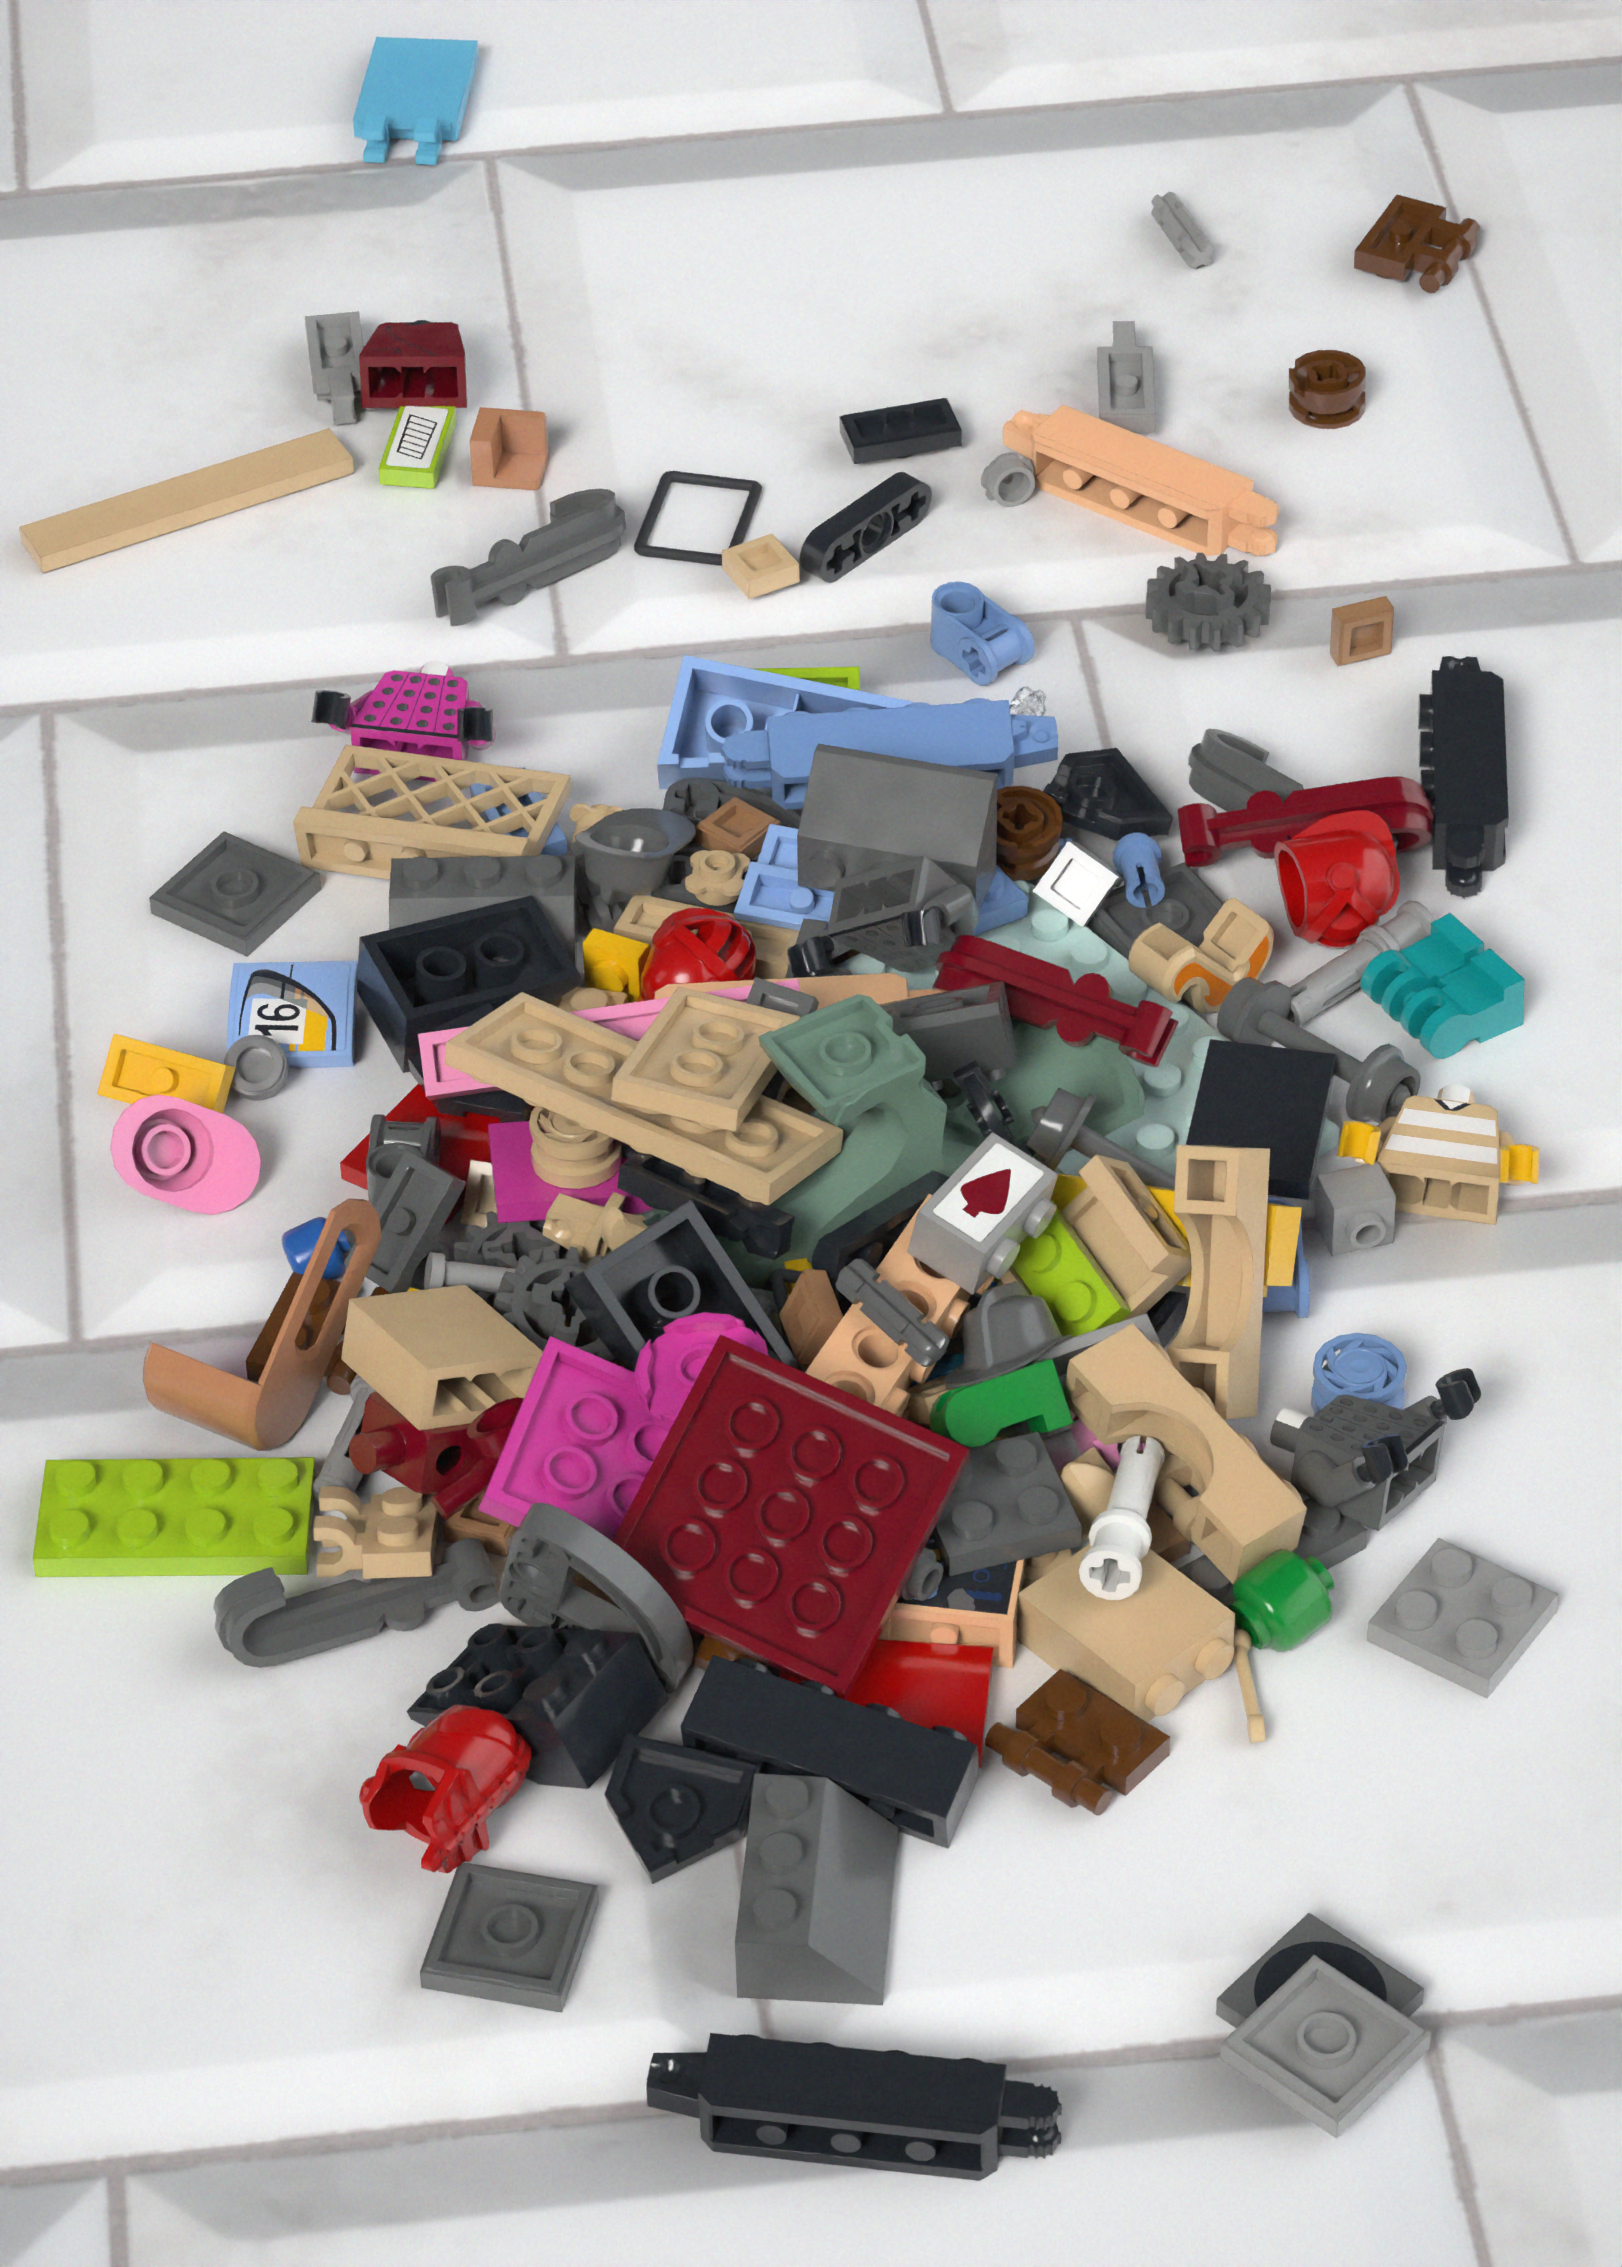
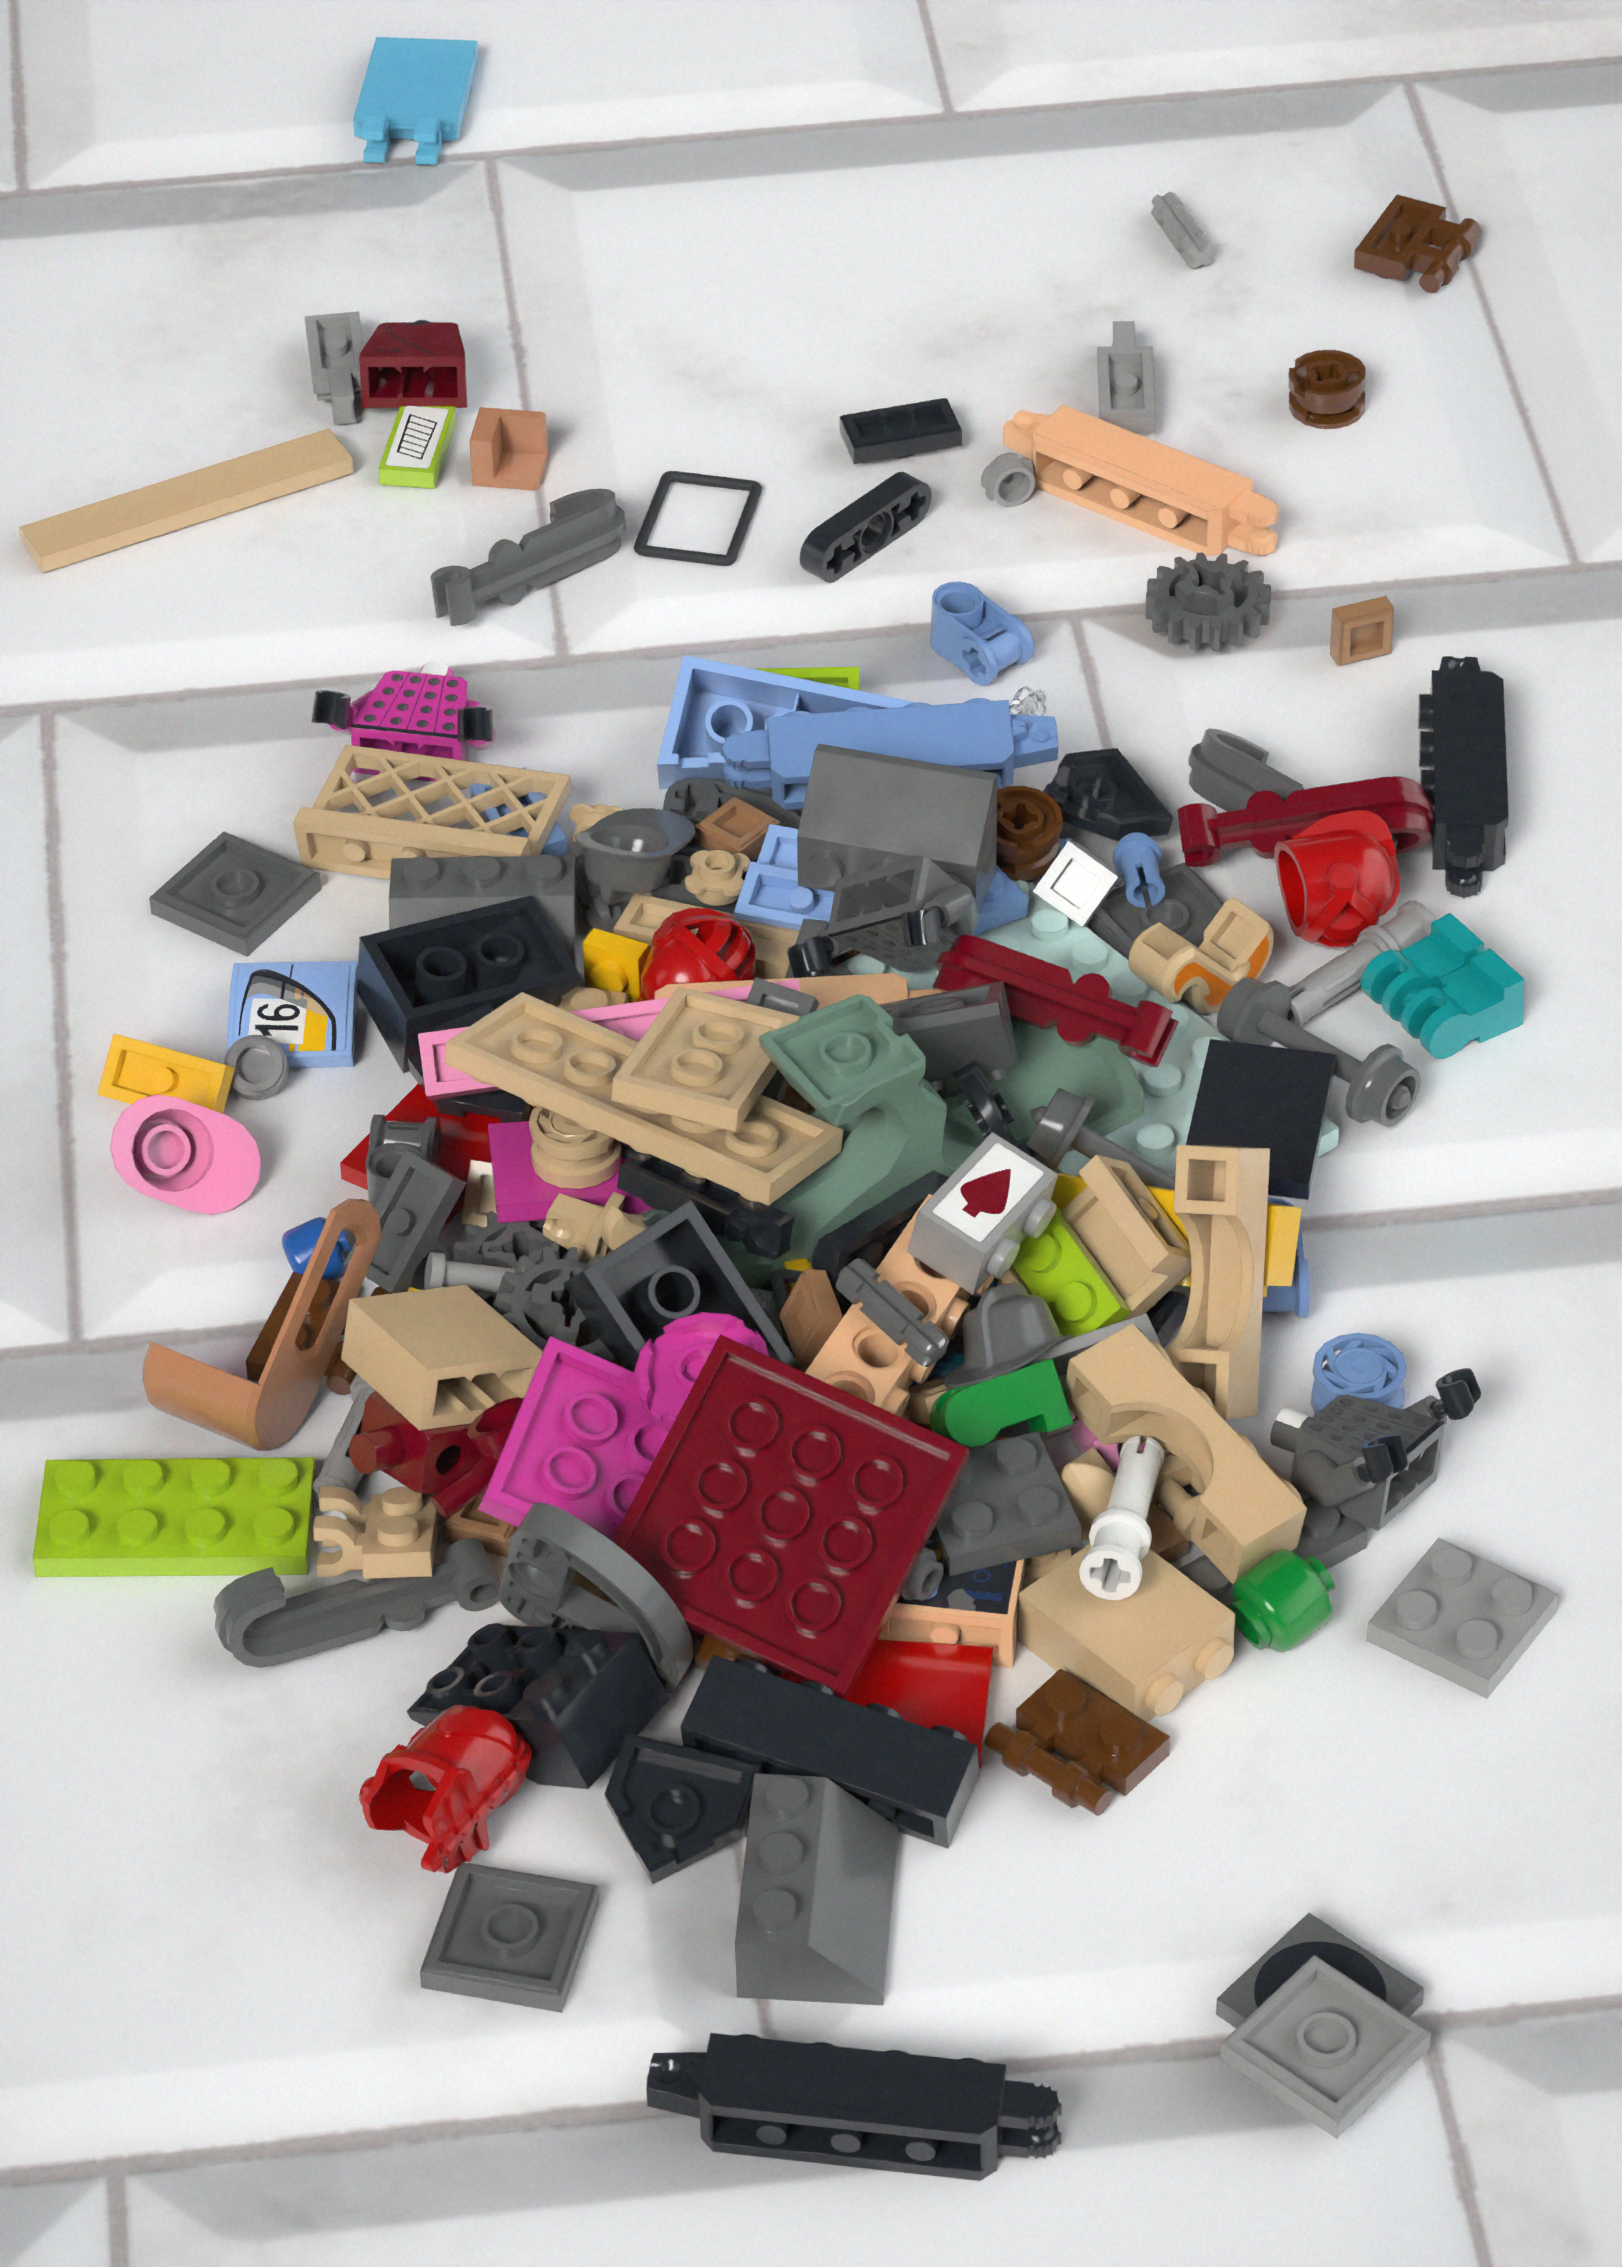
tan plate [722,533,800,599] -> none
tan hinge [1234,1628,1265,1743] -> none
light grey plate [1314,1162,1396,1256] -> none
tan torso [1337,1084,1540,1225] -> none

